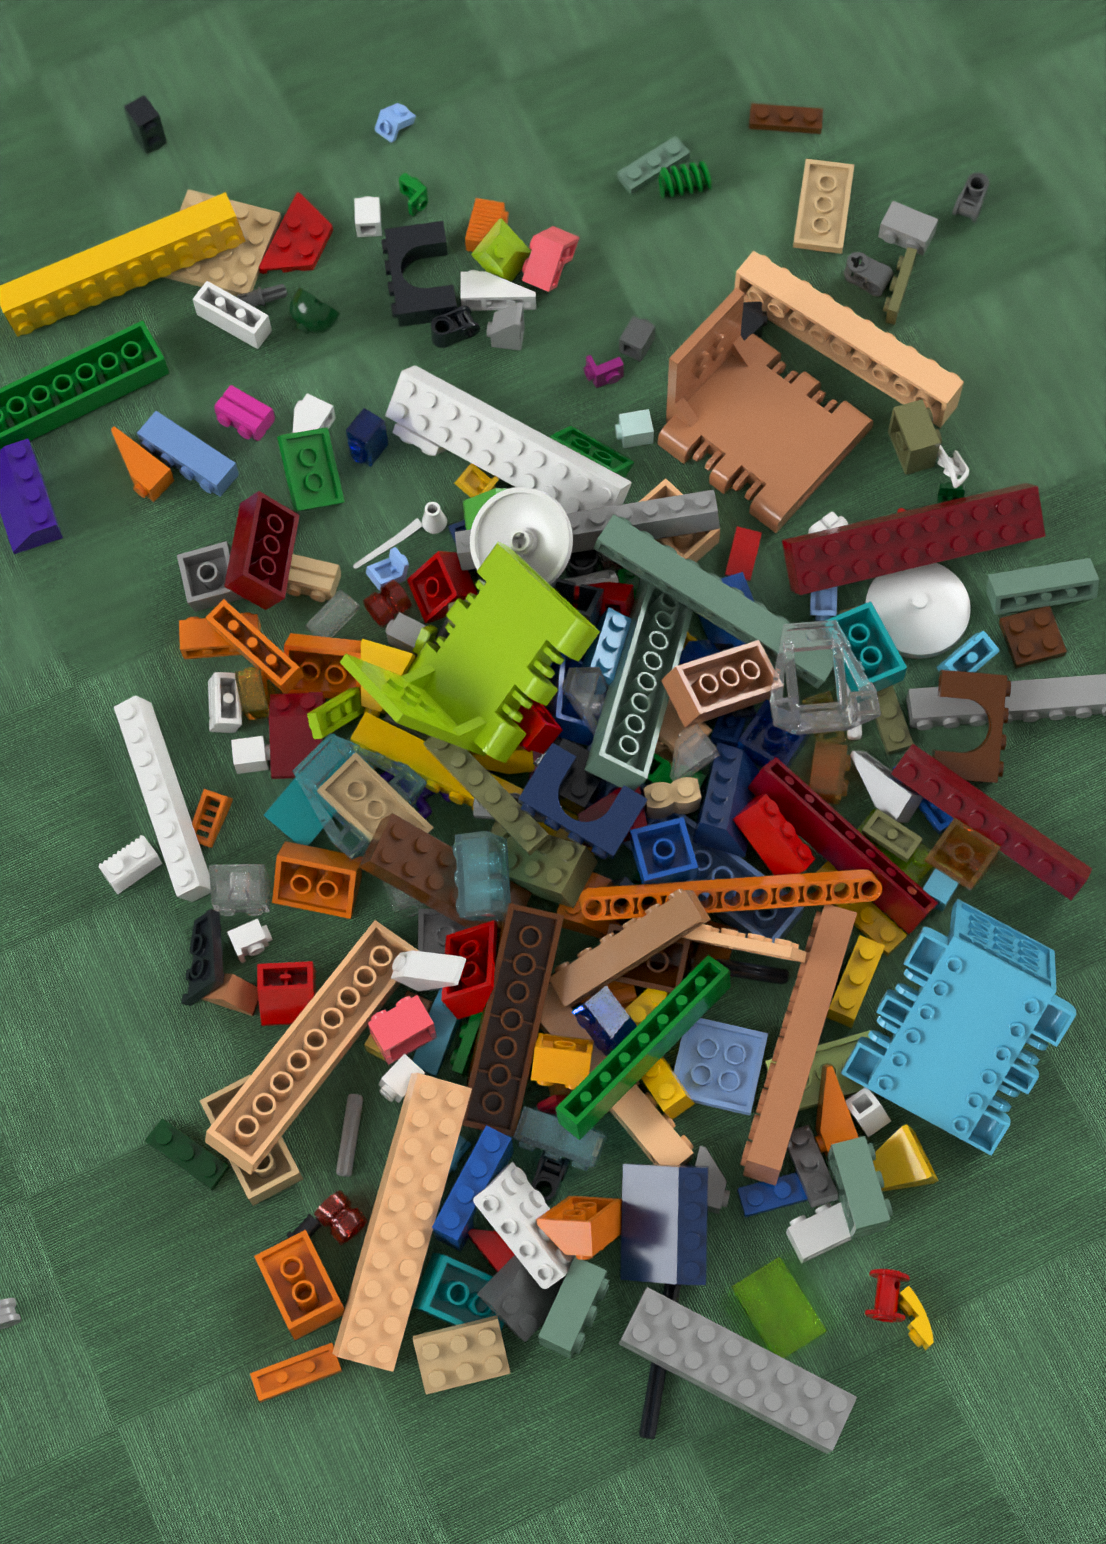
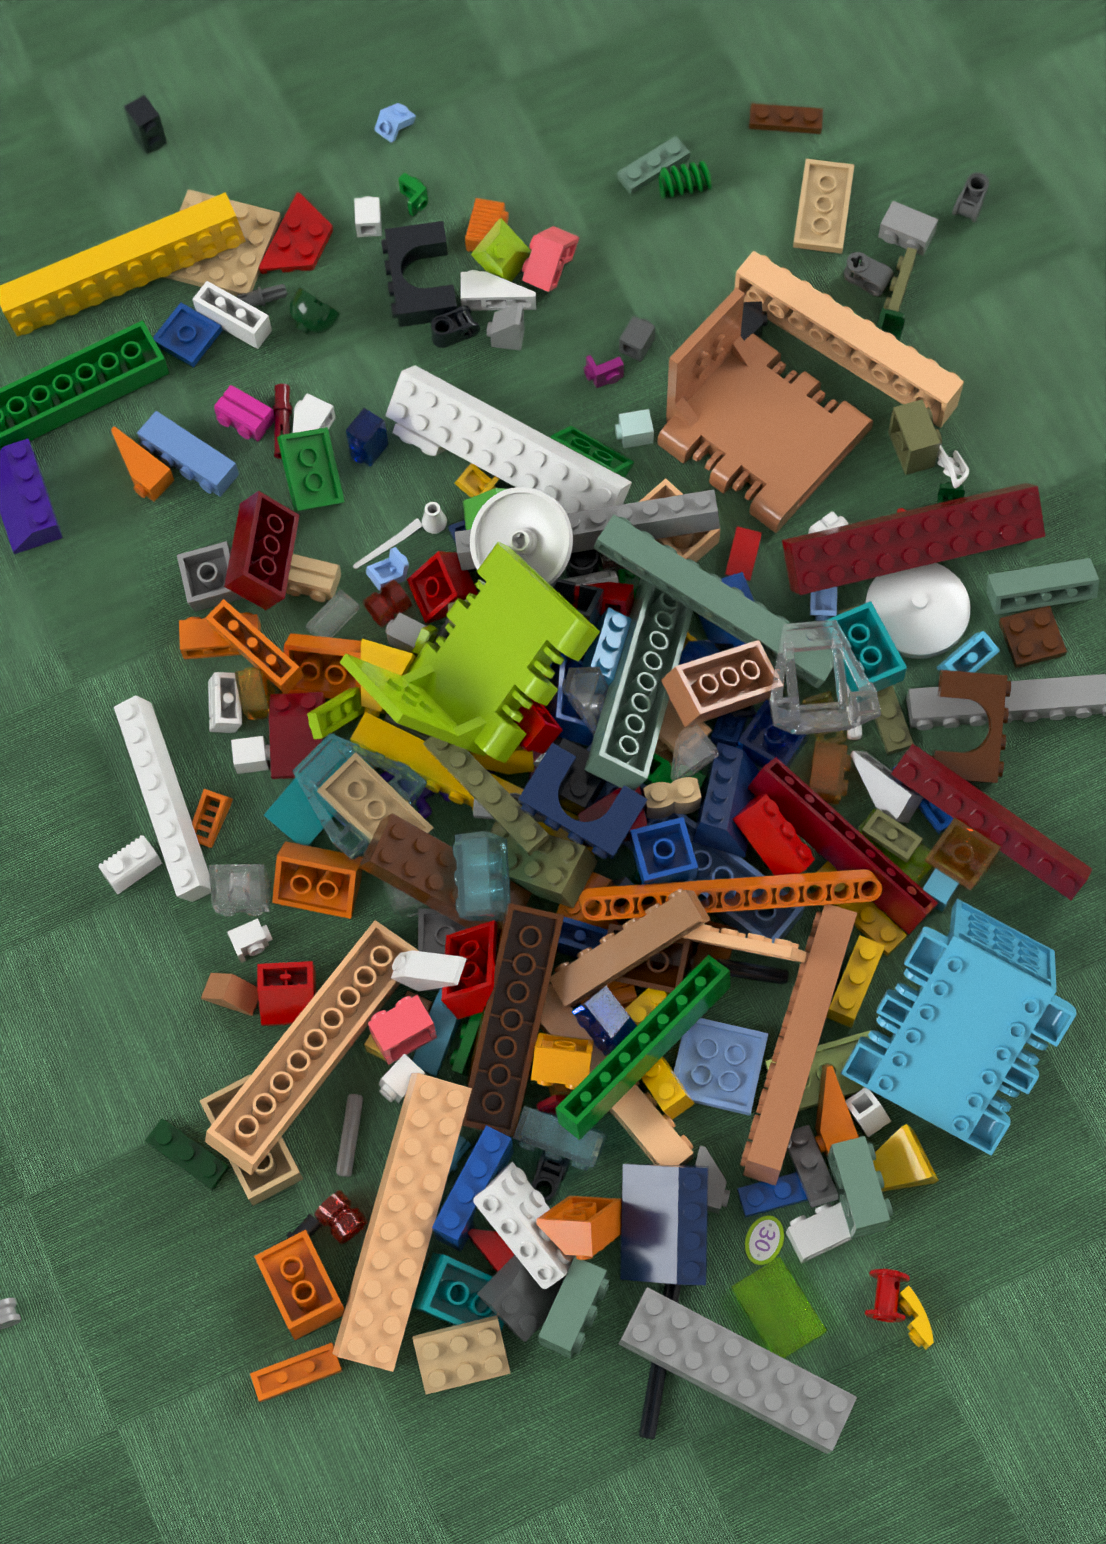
black wing [181,909,224,1006] -> none
none -> blue plate [153,303,223,368]
none -> dark red pin [272,384,292,459]
none -> blue brick [556,917,608,958]
none -> sticker [745,1216,784,1265]
none -> dark green panel [877,308,906,341]

